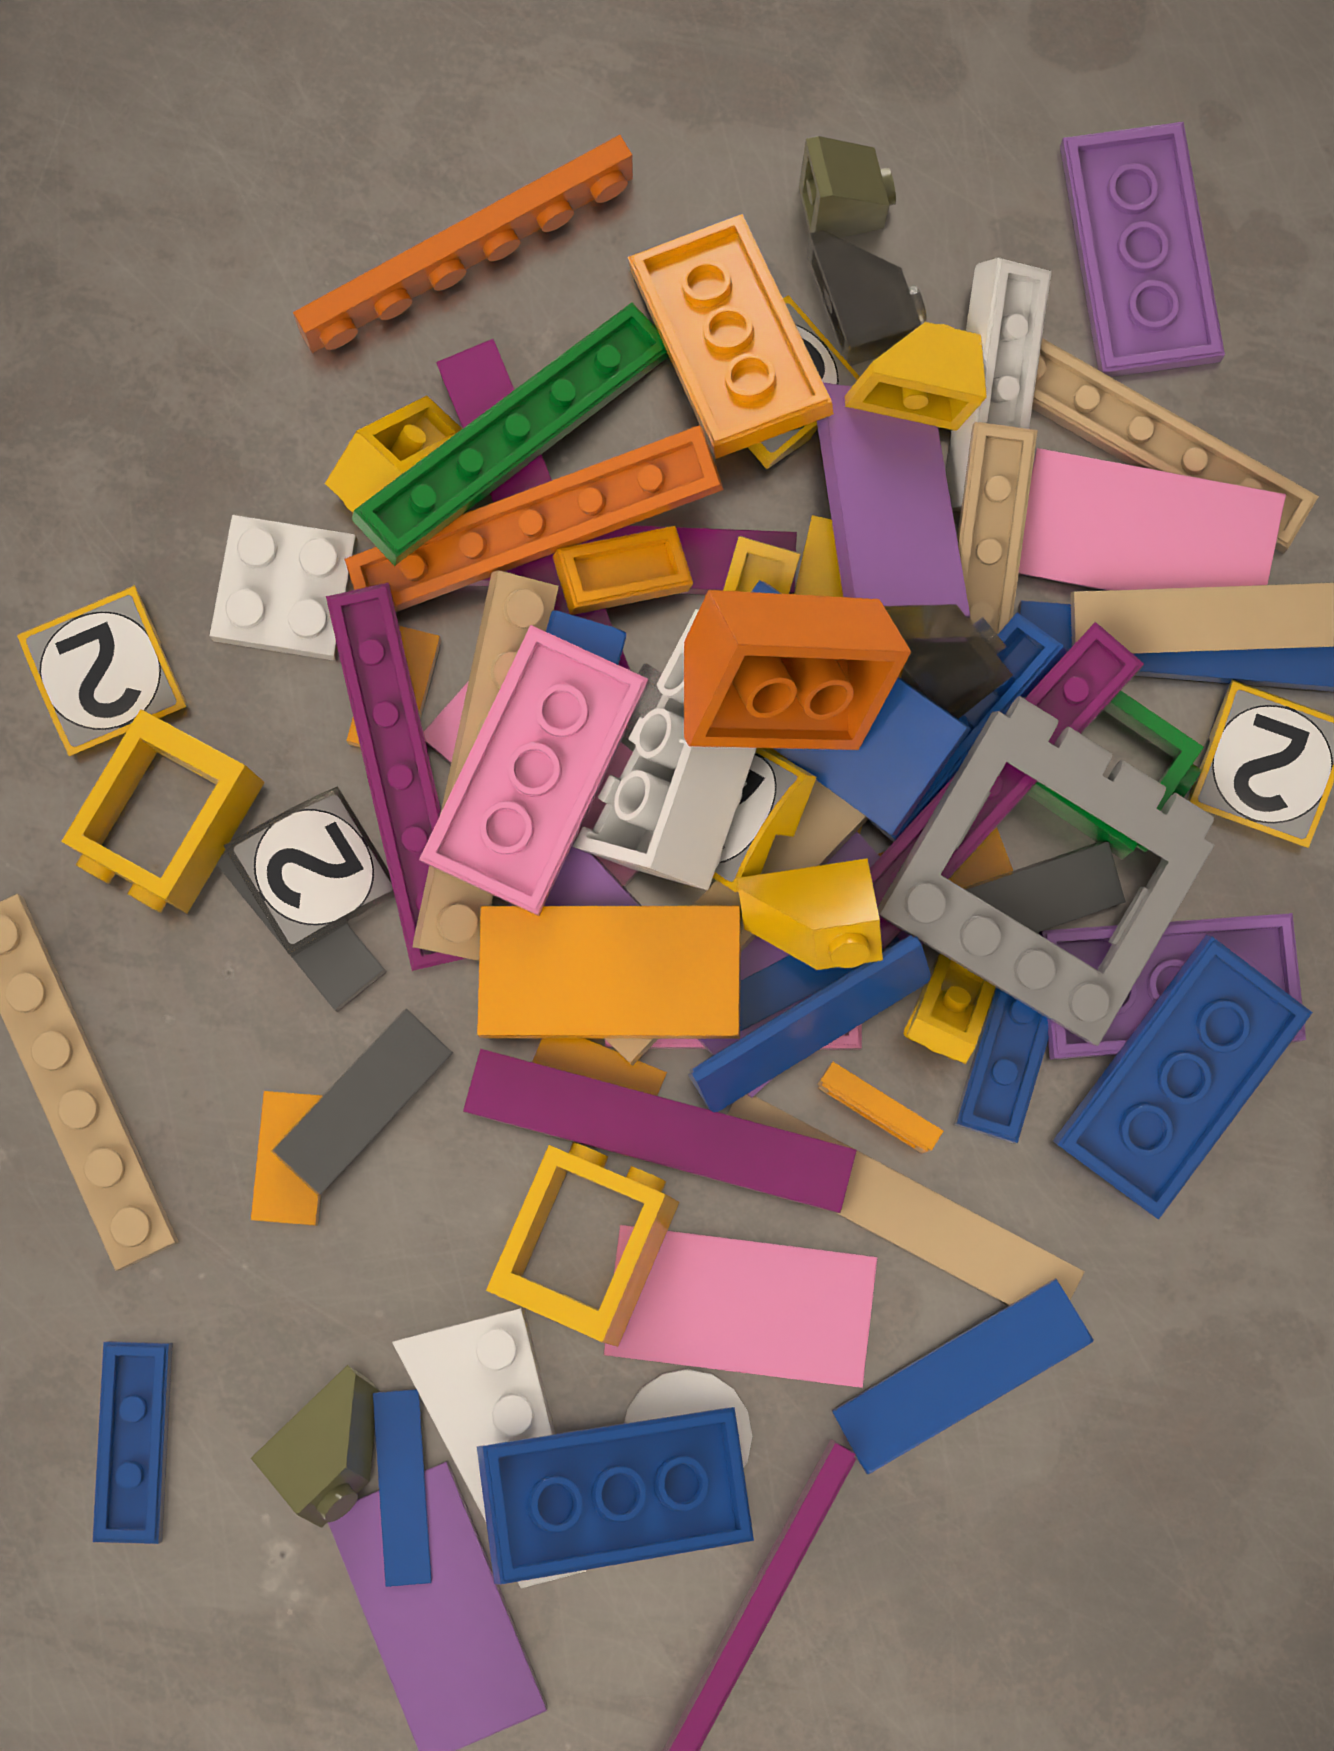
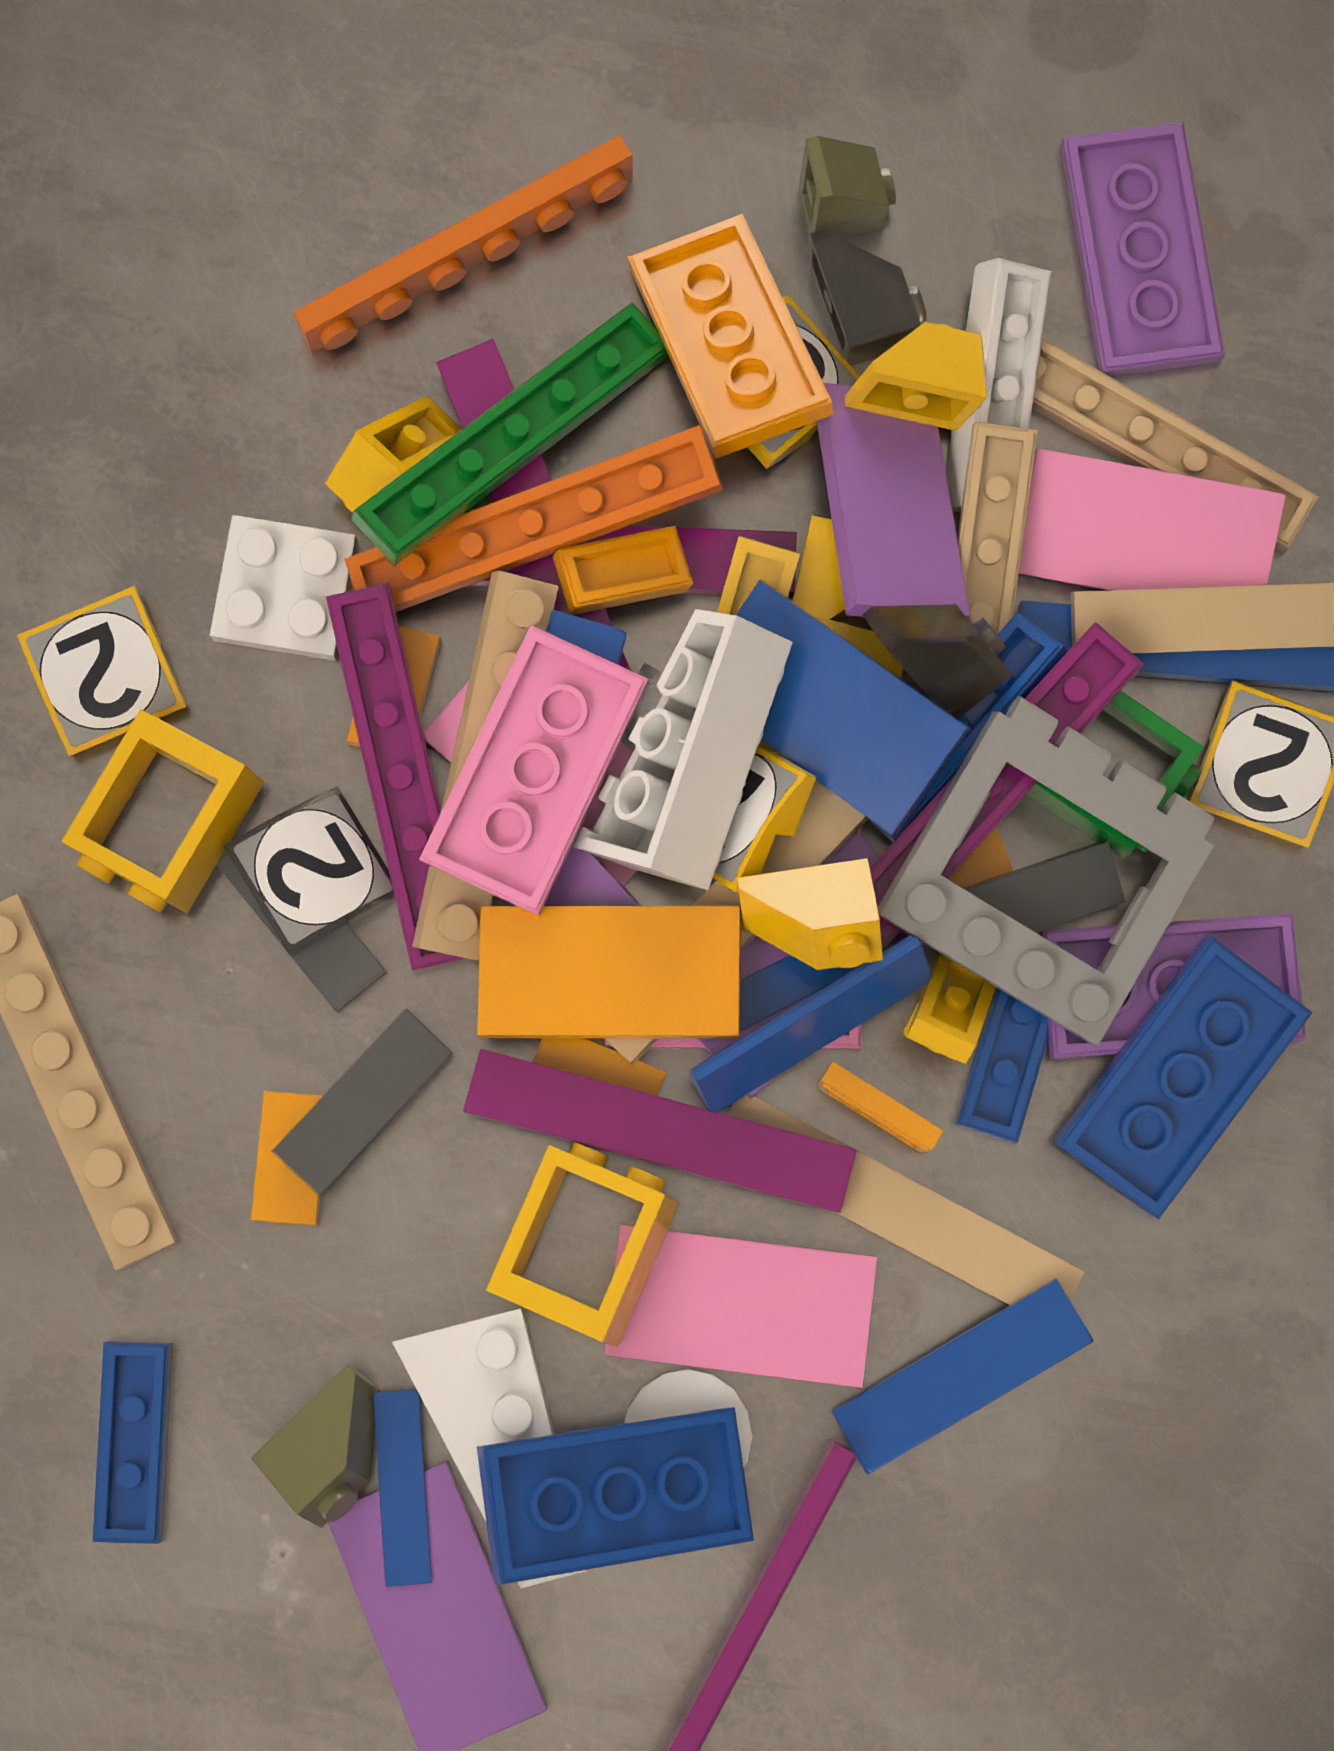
orange slope [684,590,911,750] -> none

